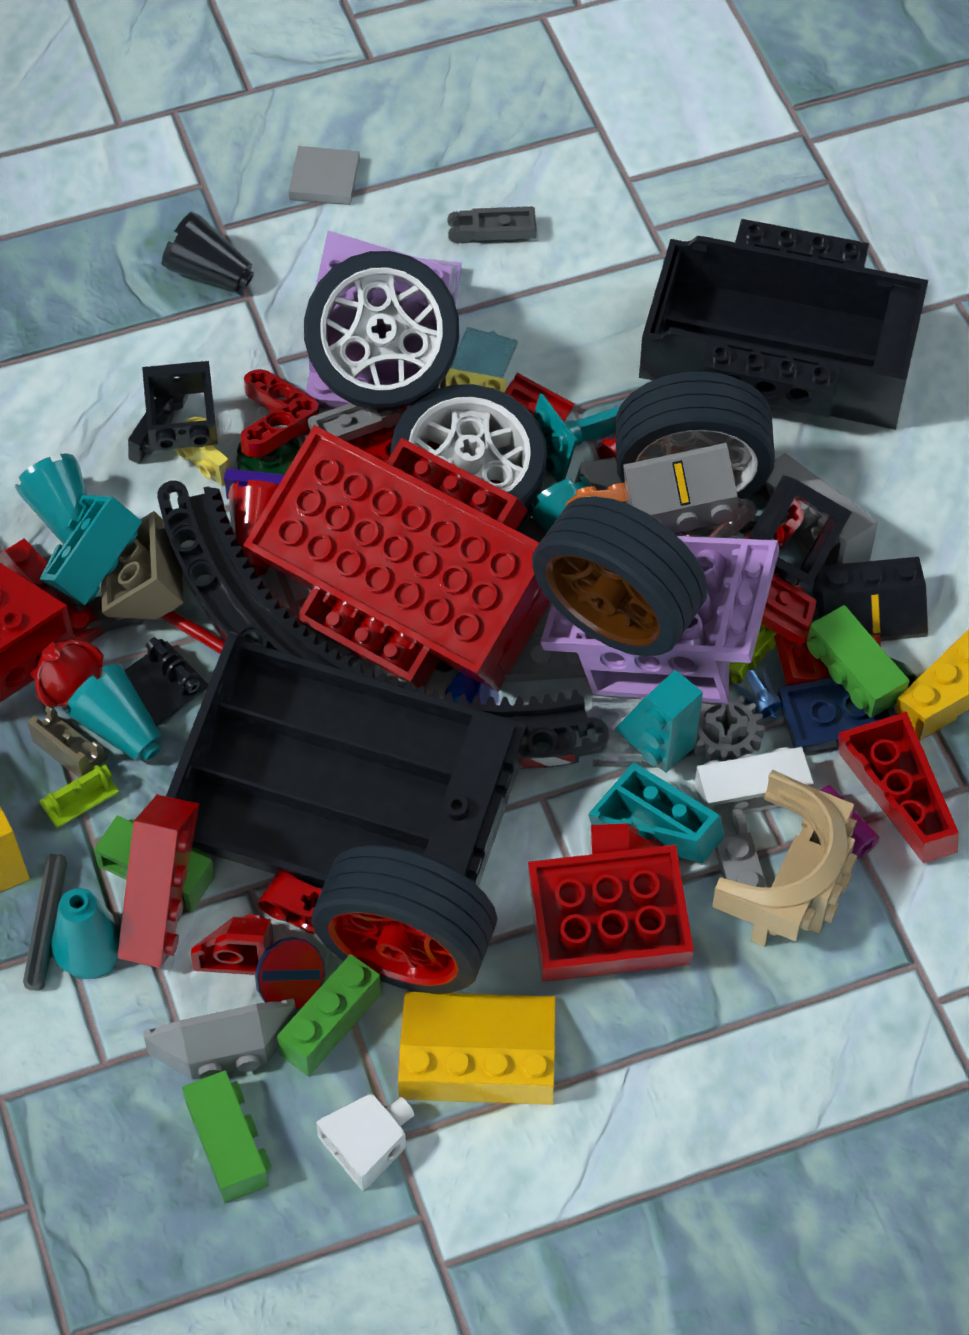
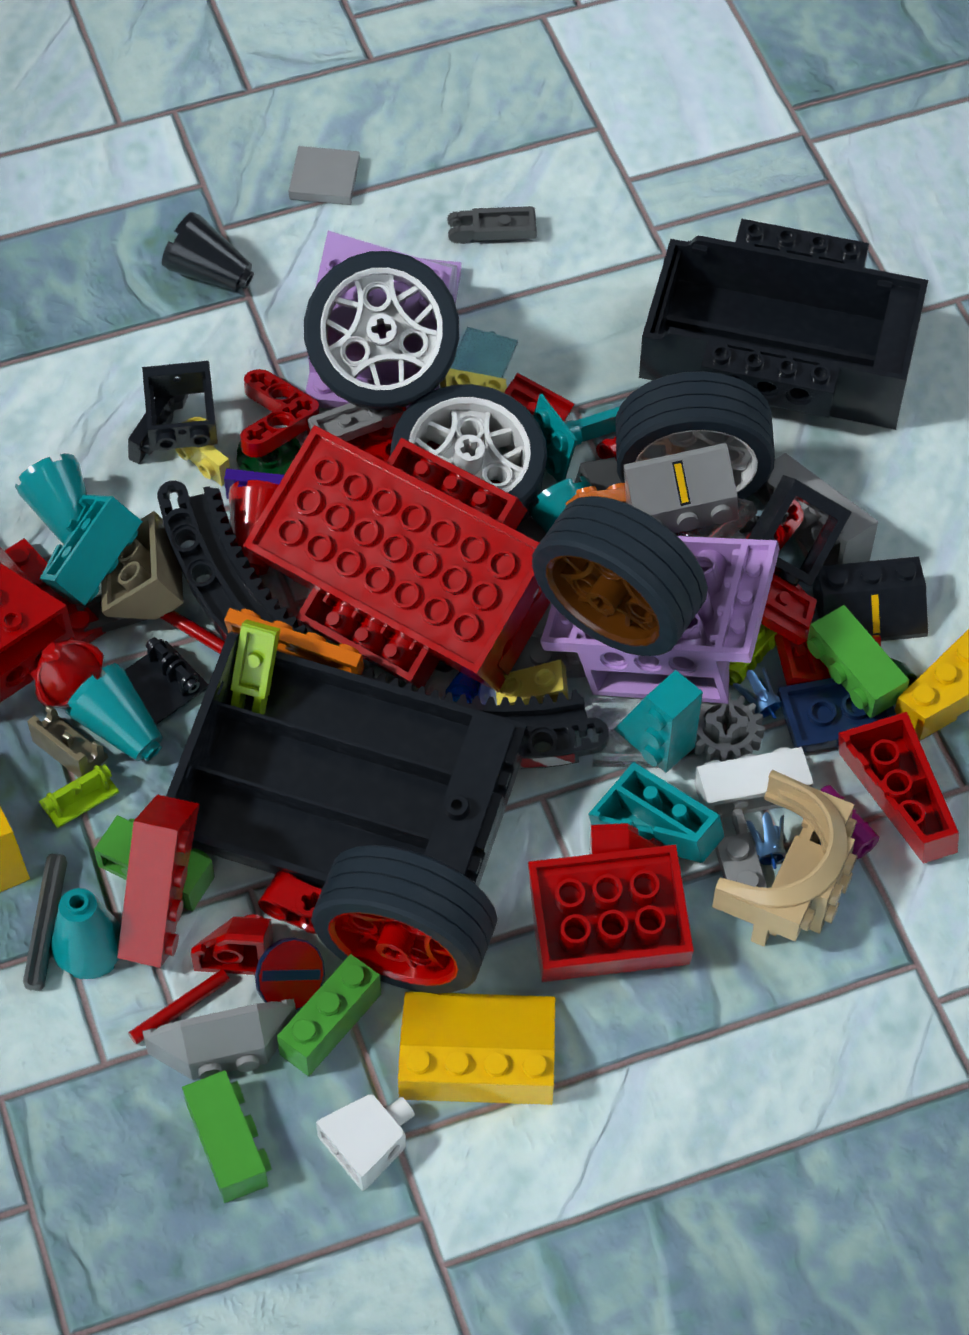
none -> red bar [128,969,230,1045]
none -> orange plate [224,608,365,675]
none -> lime hinge [231,619,280,715]
none -> light yellow plate [496,659,569,705]
none -> flat silver piece [746,812,786,869]

